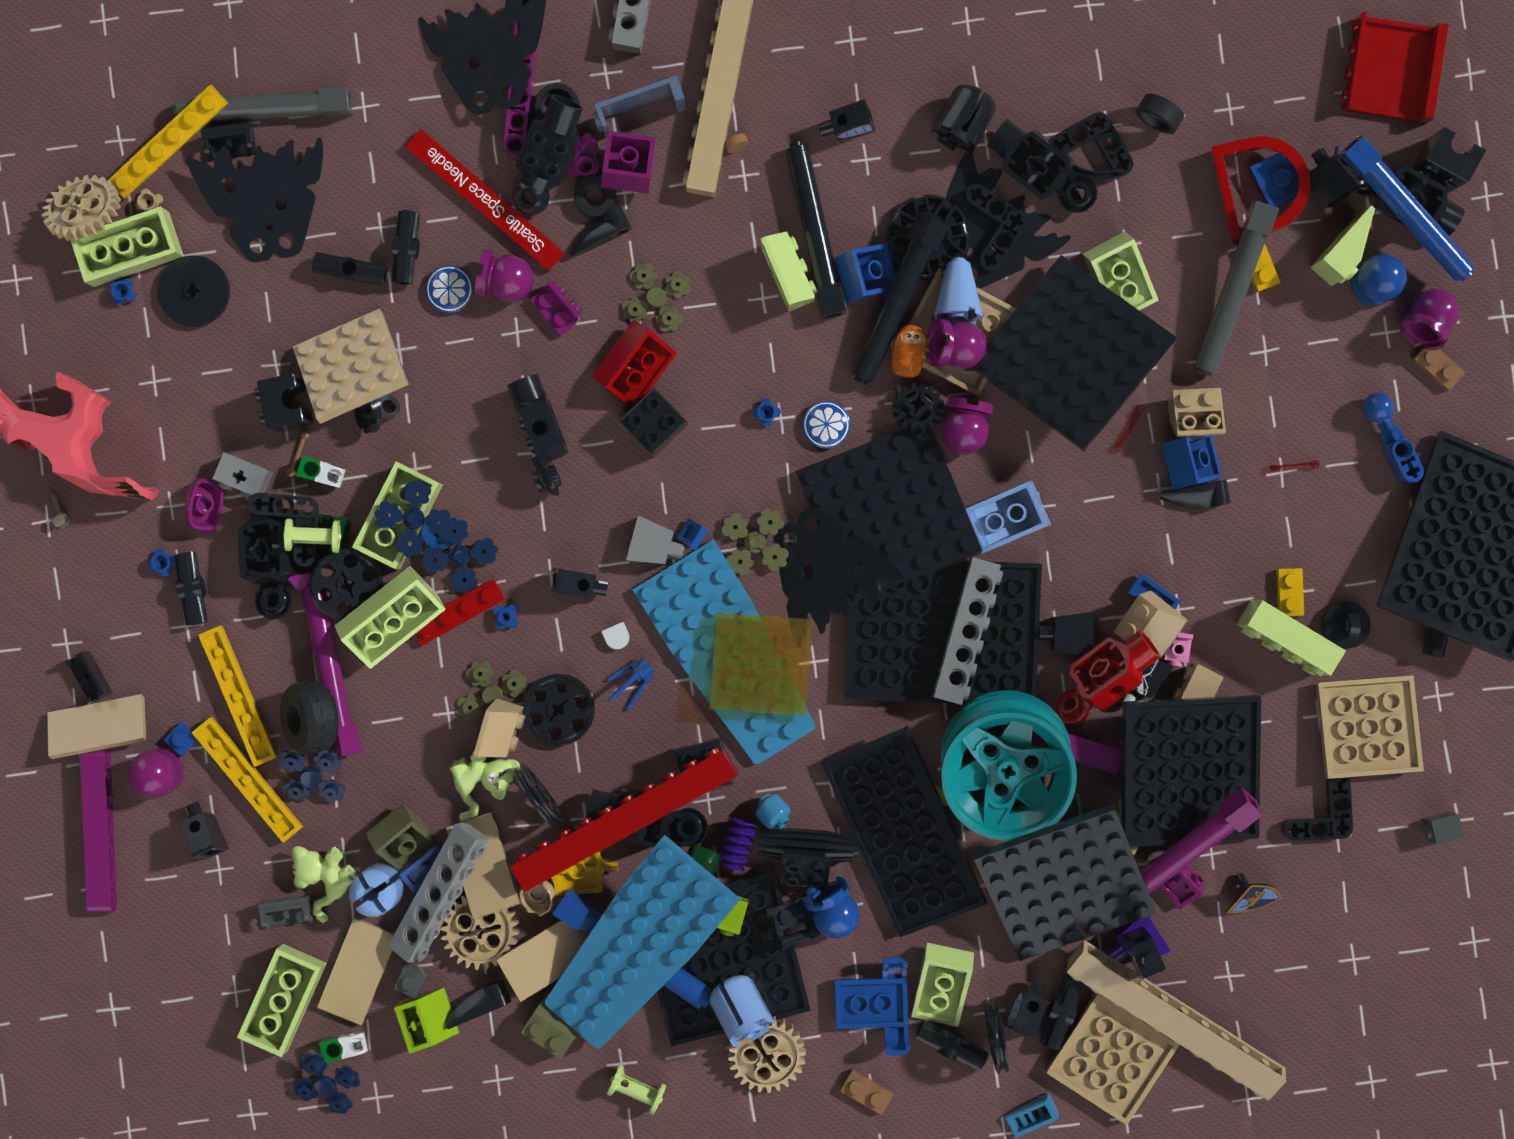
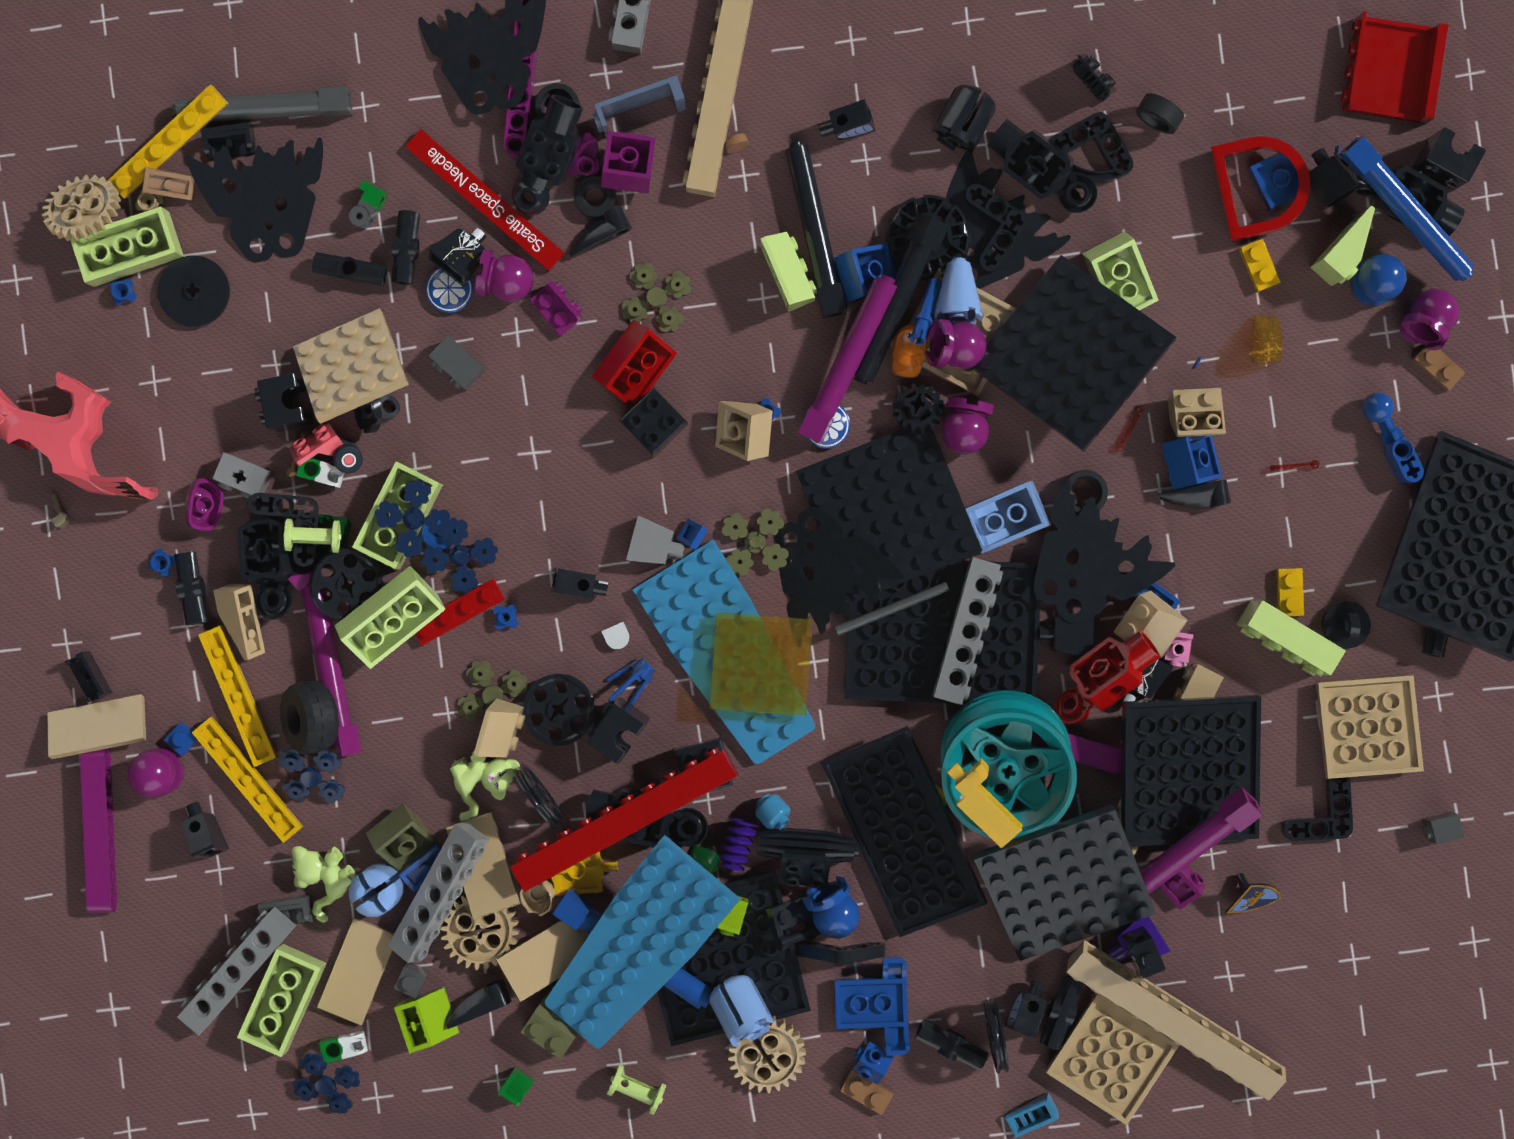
black brick [507,374,569,496] -> none
yellowish green slope [911,943,974,1027] -> none
dark grey brick [1194,201,1279,377] -> none
none -> medium nougat plate [142,167,194,200]
none -> light grey brick [177,907,297,1036]
none -> tan slope [213,584,265,660]
none -> coral plate [289,423,363,474]
none -> leg [349,180,388,229]
none -> black torso [429,228,486,287]
none -> dark grey brick [429,335,486,390]
none -> green panel [498,1067,535,1107]
none -> black piece [587,697,650,764]
none -> tan slope [715,401,773,461]
none -> black beam [796,941,885,963]
none -> magenta brick [798,274,897,444]
none -> dark grey piece [835,582,949,635]
none -> blue brick [853,1042,894,1084]
none -> blue pin [910,278,942,345]
none -> yellow piece [947,758,1023,848]
none -> black piece [1034,480,1175,623]
none -> black tyre [1062,470,1108,515]
none -> black hinge [1072,54,1117,102]
none -> clear yellow slope [1250,316,1283,365]

